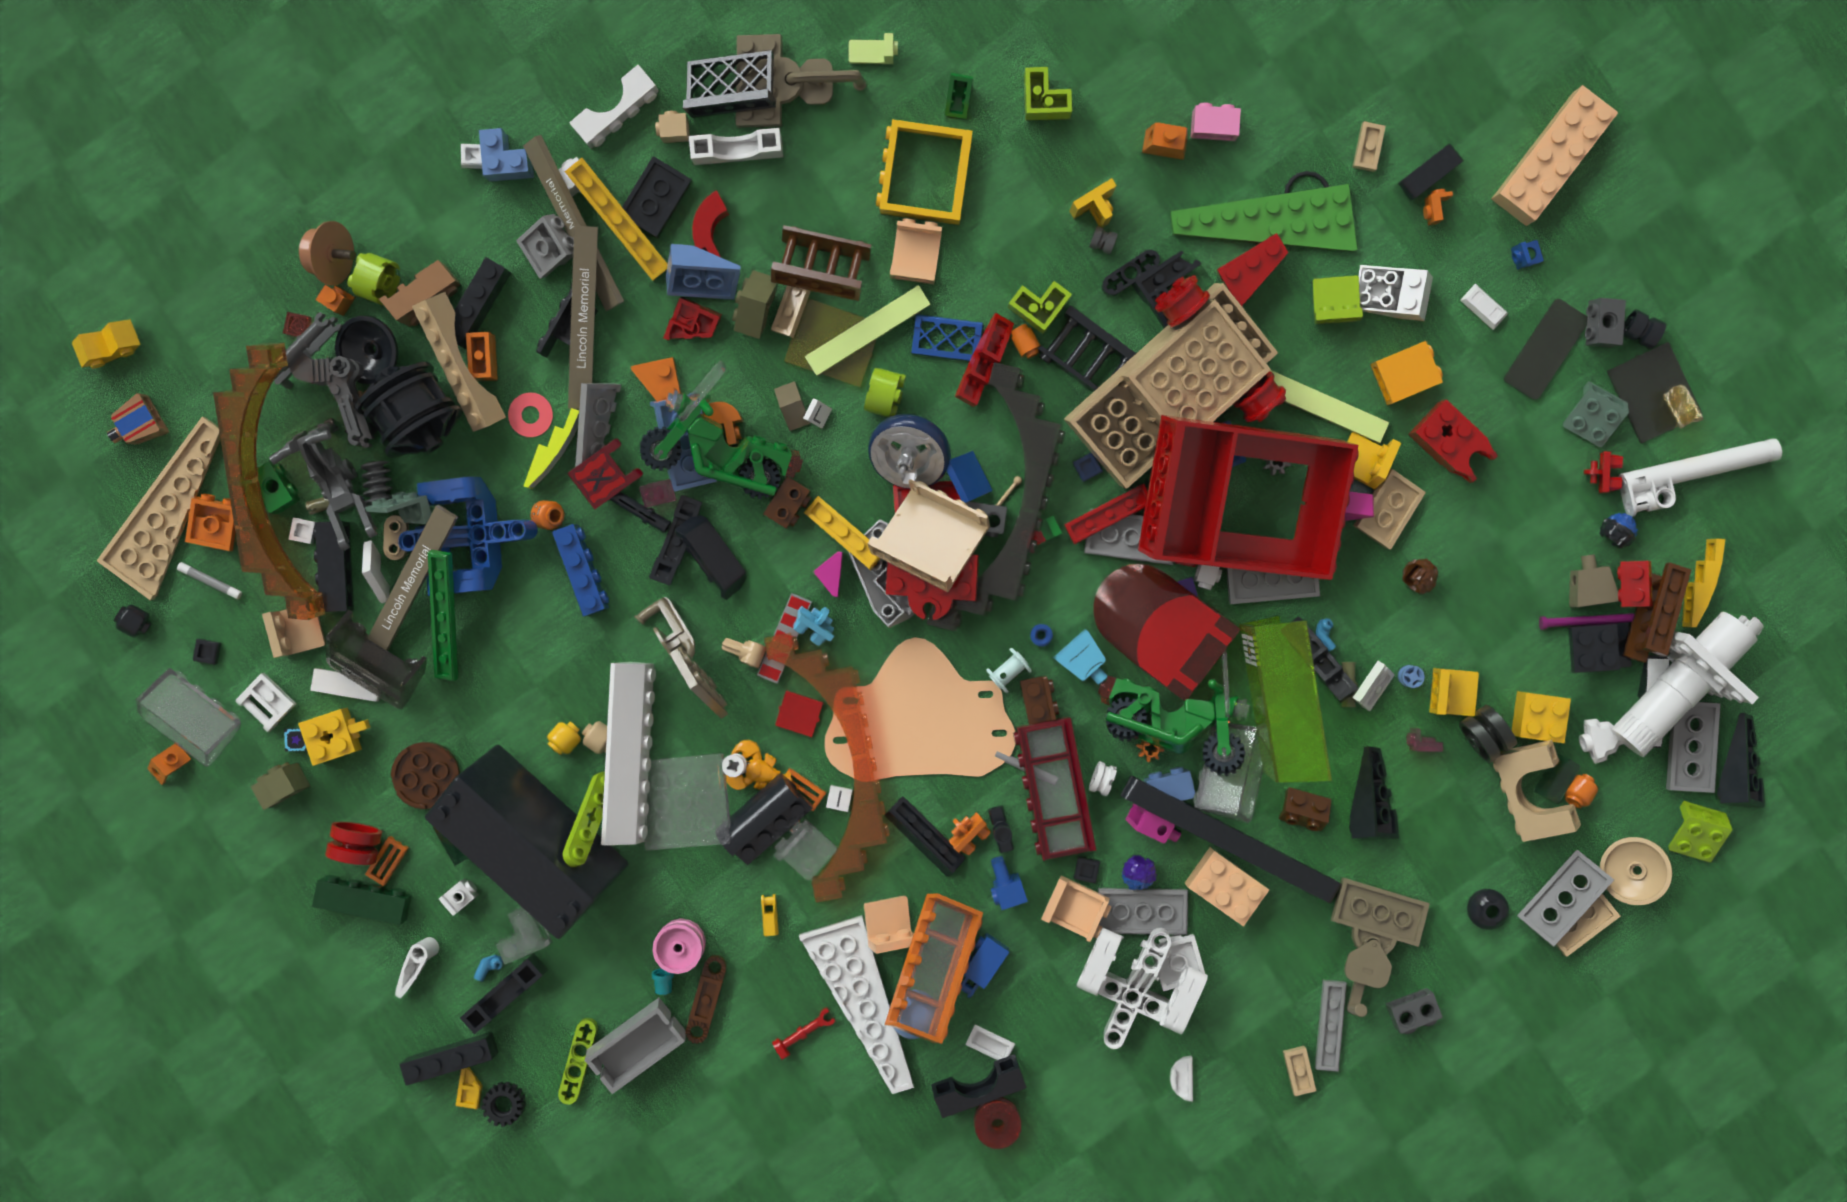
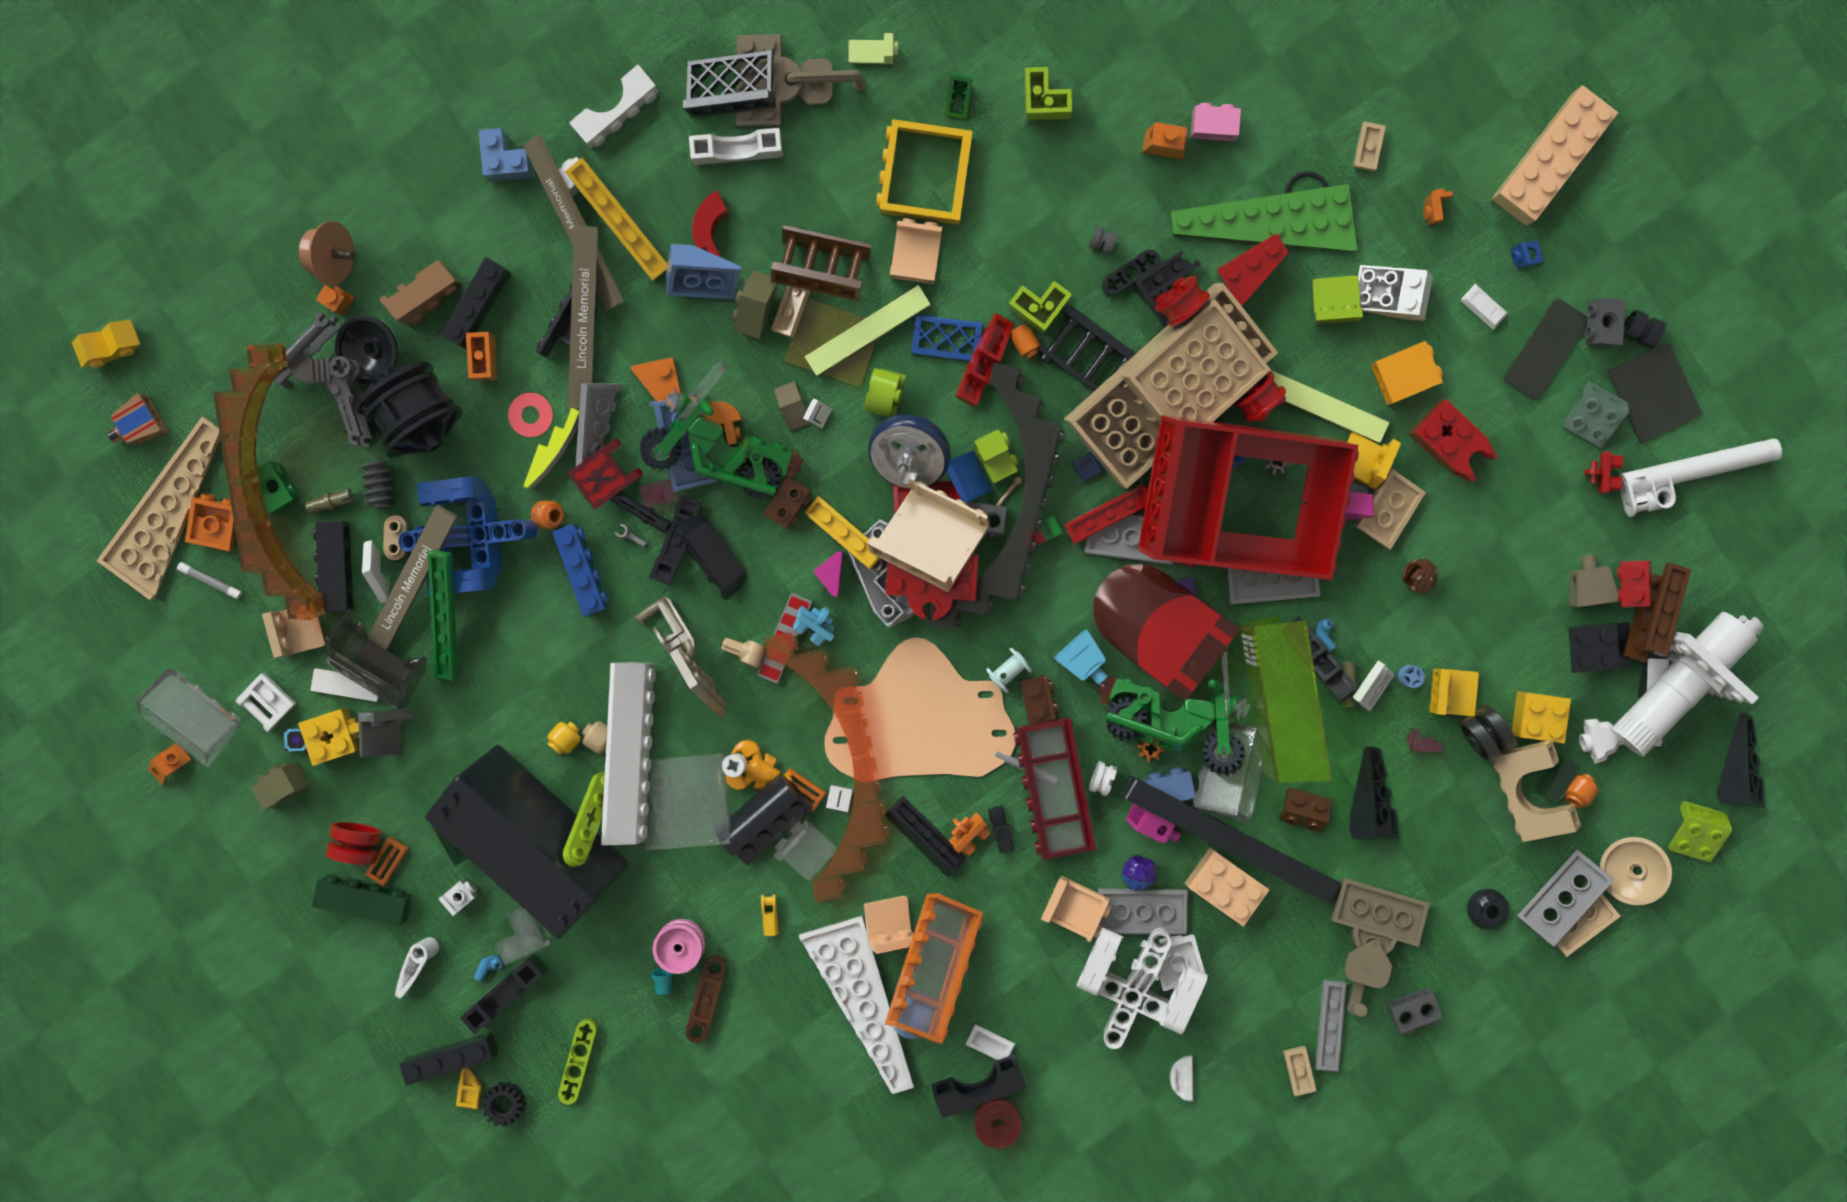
black head [114,605,152,638] -> none
black tile [192,638,221,665] -> none
dark grey piece [269,418,378,551] -> none
clear red tile [283,312,312,337] -> none
white tile [289,518,315,544] -> none
lime brick [347,253,400,305] -> none
sand green bracket [365,492,431,524] -> none
reddish brown tile [391,742,460,809] -> none
tan arch [412,292,506,432] -> none
white tile [461,144,482,169] -> none
light grey plate [516,214,574,279] -> none
light grey piece [584,998,686,1094] -> none
black plate [622,156,693,239] -> none
tan brick [655,111,690,143] -> none
red slope [663,297,722,340] -> none
red piece [772,1007,835,1060] -> none
red piece [775,690,823,737] -> none
blue brick [961,933,1009,998] -> none
blue brick [991,856,1028,910] -> none
blue plate [1030,624,1053,646] -> none
yellow bracket [1069,178,1117,228] -> none
black tile [1073,856,1100,884] -> none
white brick [1193,564,1222,590] -> none
black beam [1398,143,1464,201] -> none
magenta bar [1539,613,1634,630] -> none
black piece [1599,513,1638,549] -> none
clear yellow hips [1663,384,1703,429] -> none
light grey plate [1666,702,1720,793] -> none
yellow slope [1682,539,1726,627] -> none
none -> dark grey bracket [358,709,413,758]
none -> light grey hand [615,524,646,547]
none -> lime brick [973,429,1019,484]

